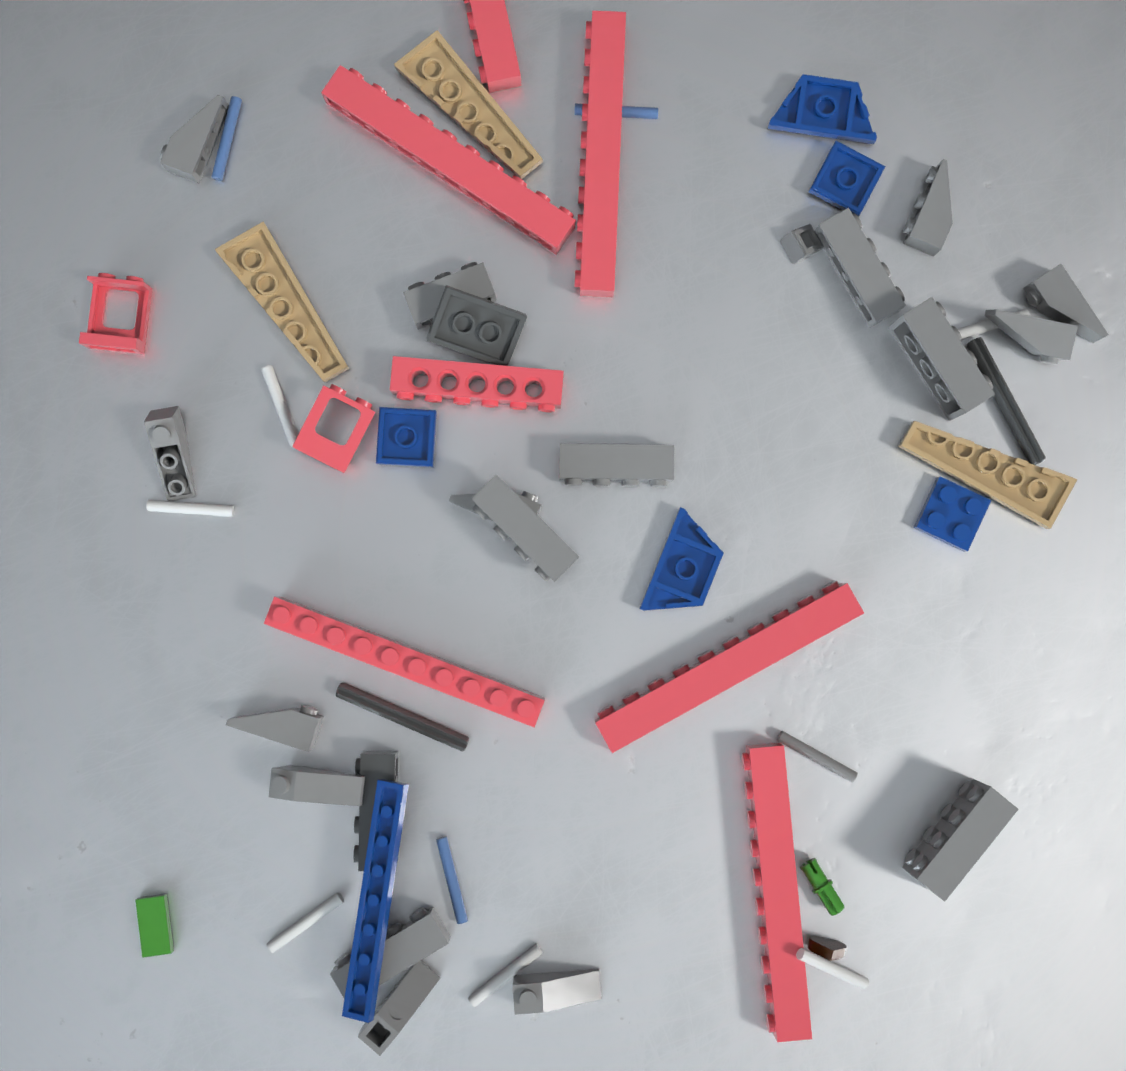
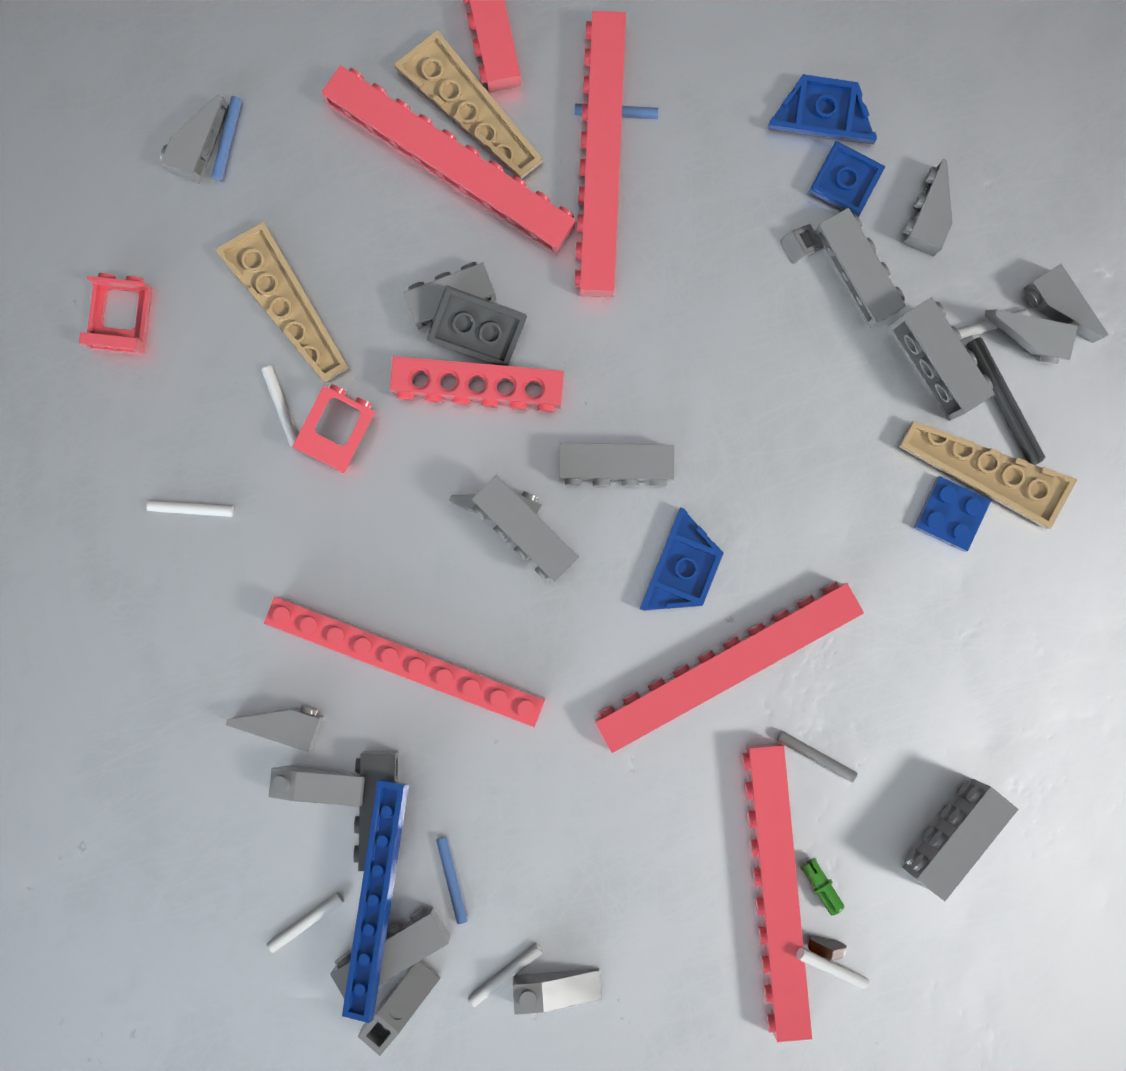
bright green tile [135,894,174,958] -> none
light grey slope [144,406,196,501] -> none
dark grey axle [336,683,469,751] -> none
blue plate [376,407,437,468] -> none

